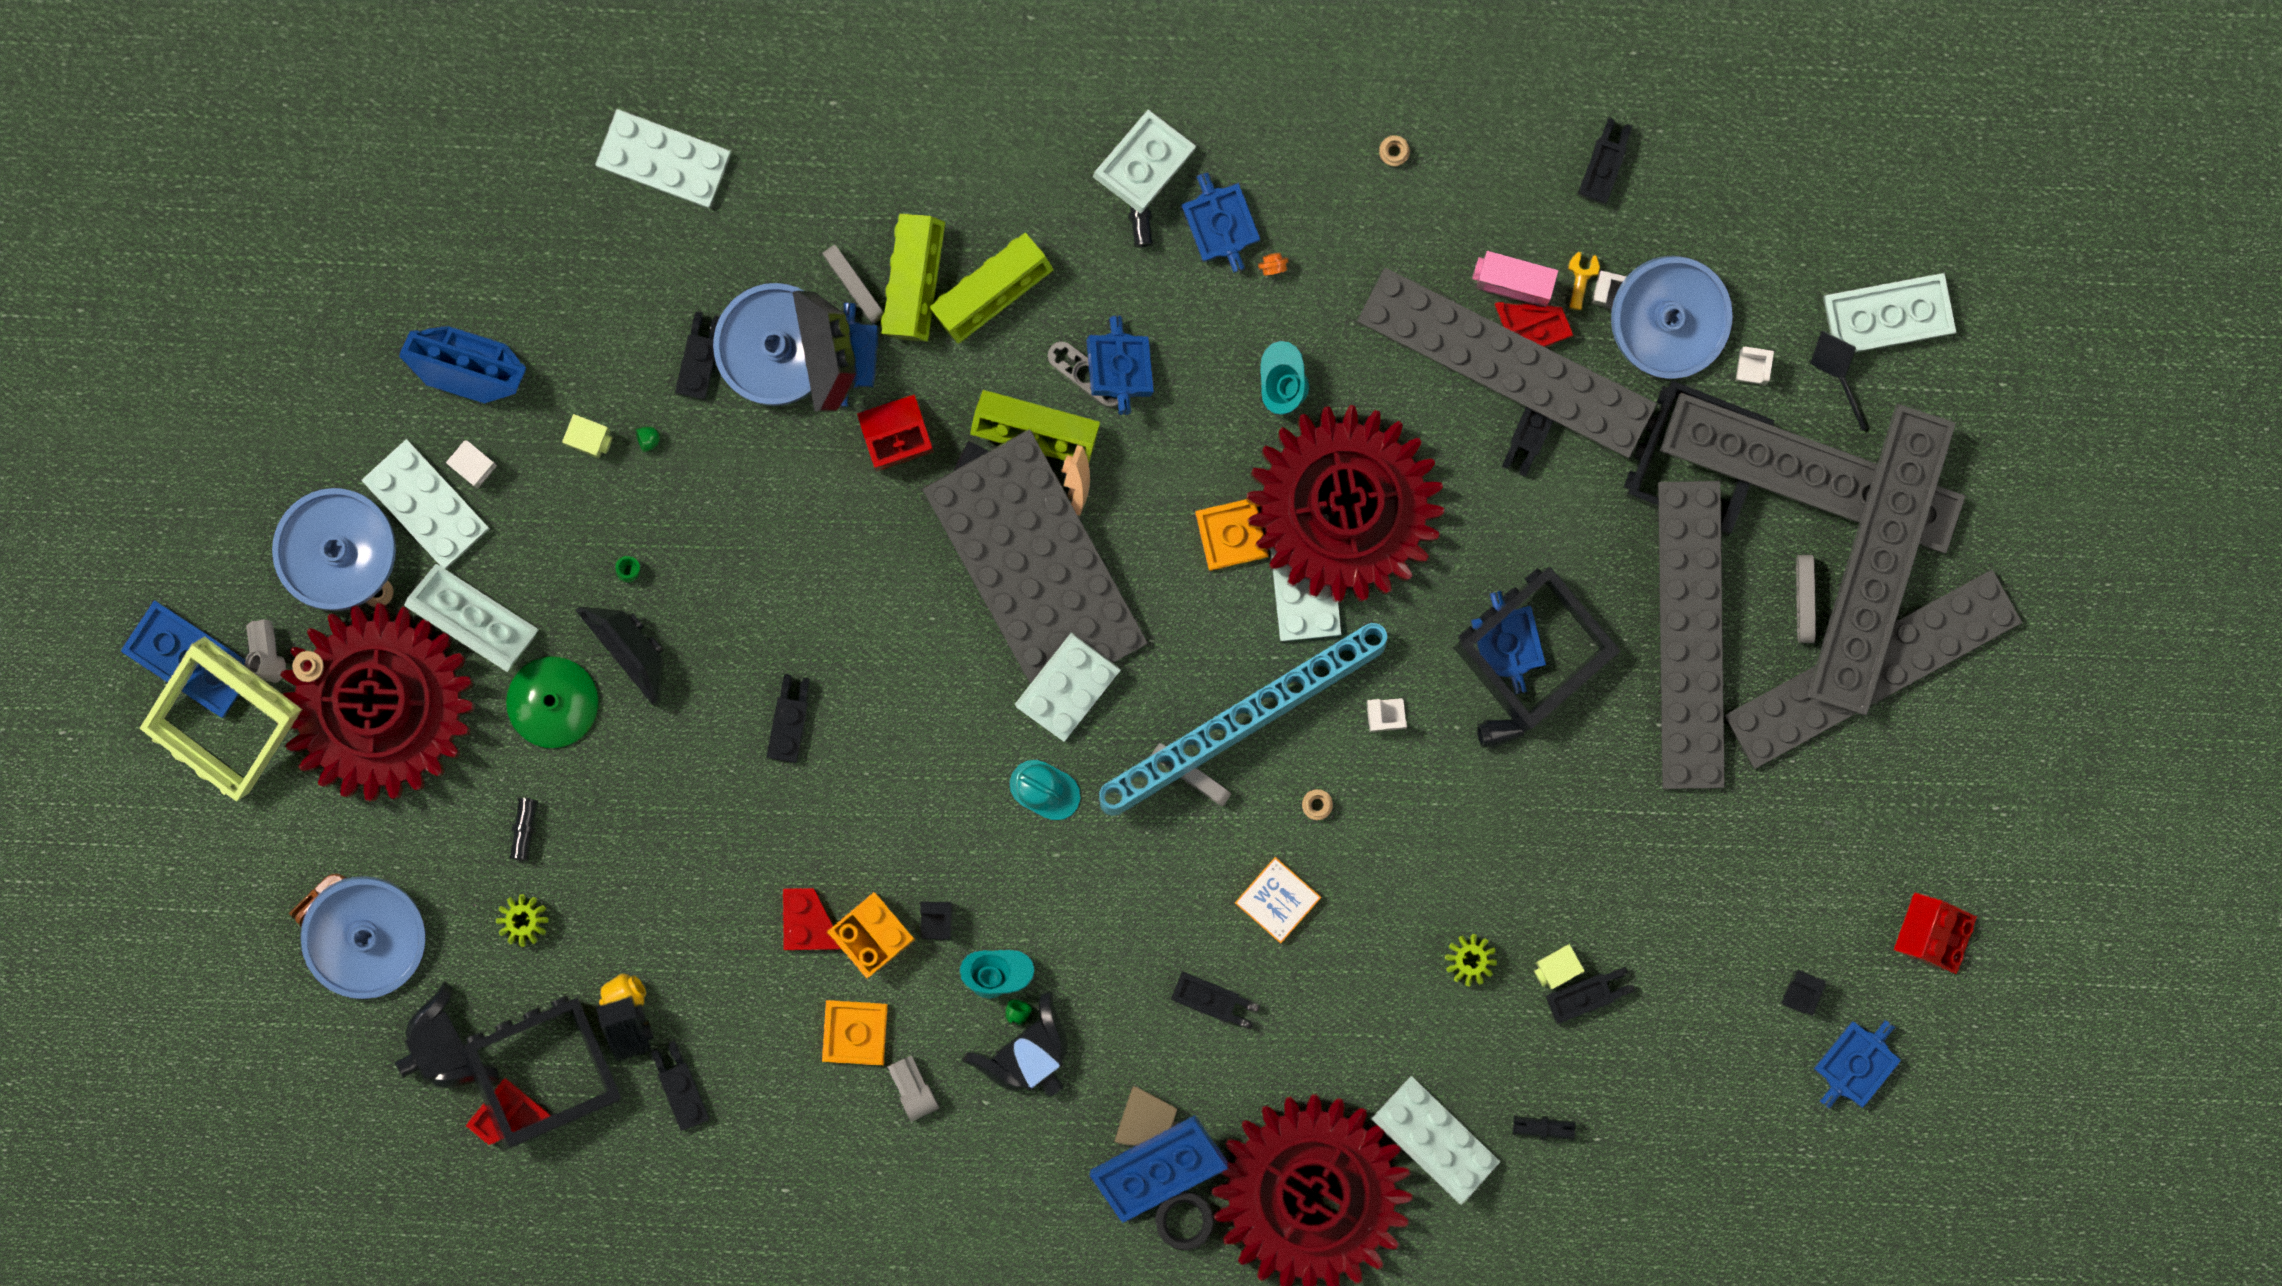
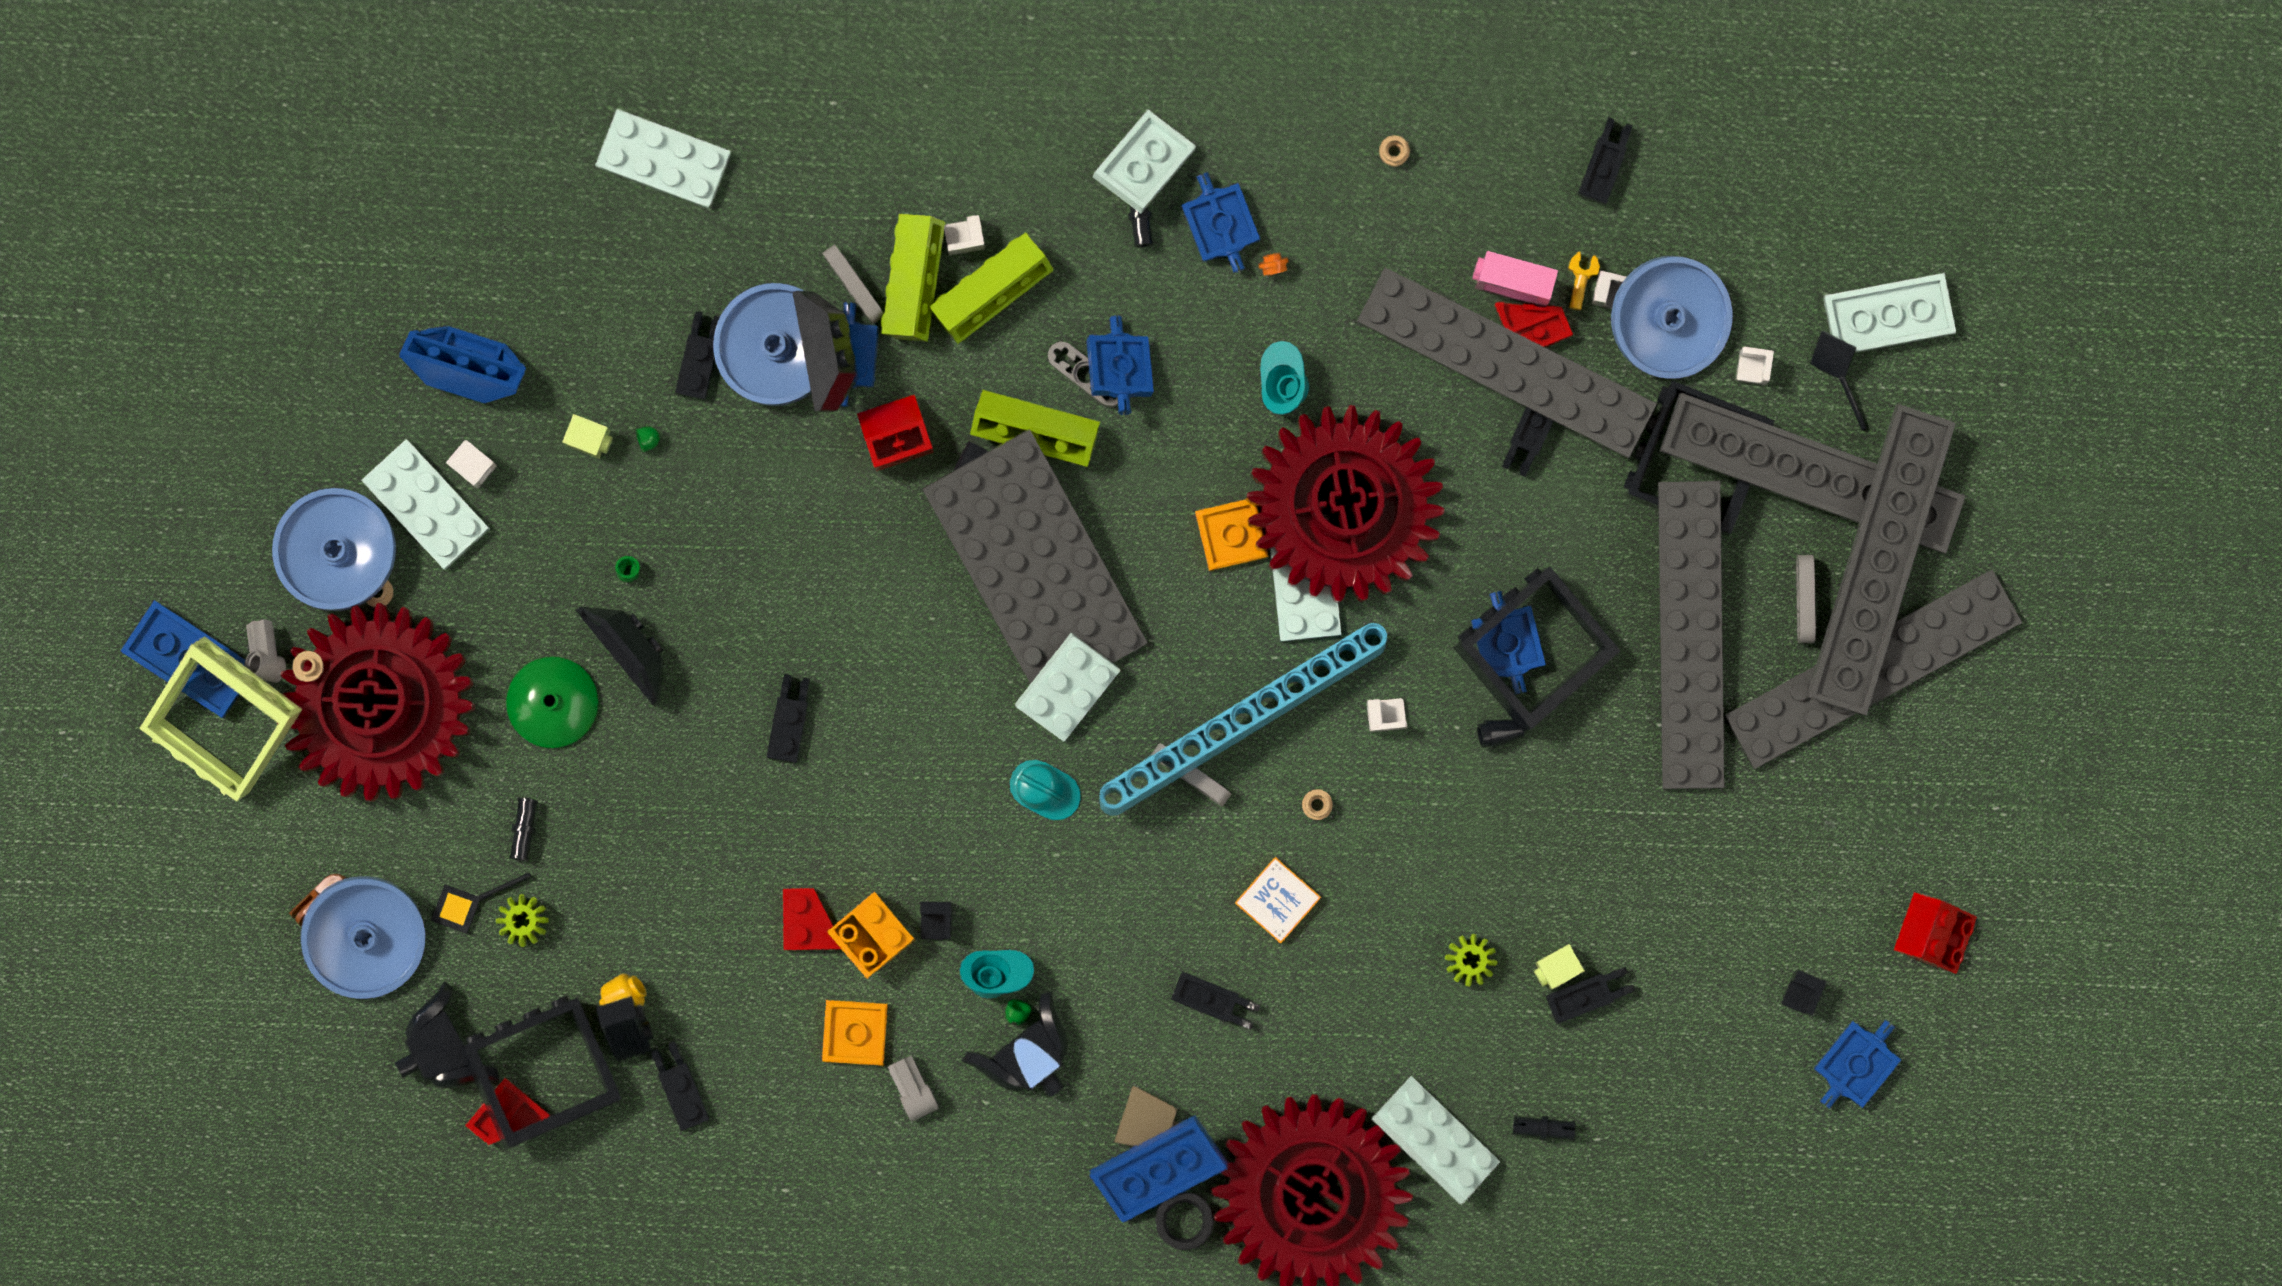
light aqua plate [404,564,539,672] -> none
light nougat slope [1062,445,1090,516] -> none
none -> piece [431,873,531,934]
none -> white panel [944,215,985,255]

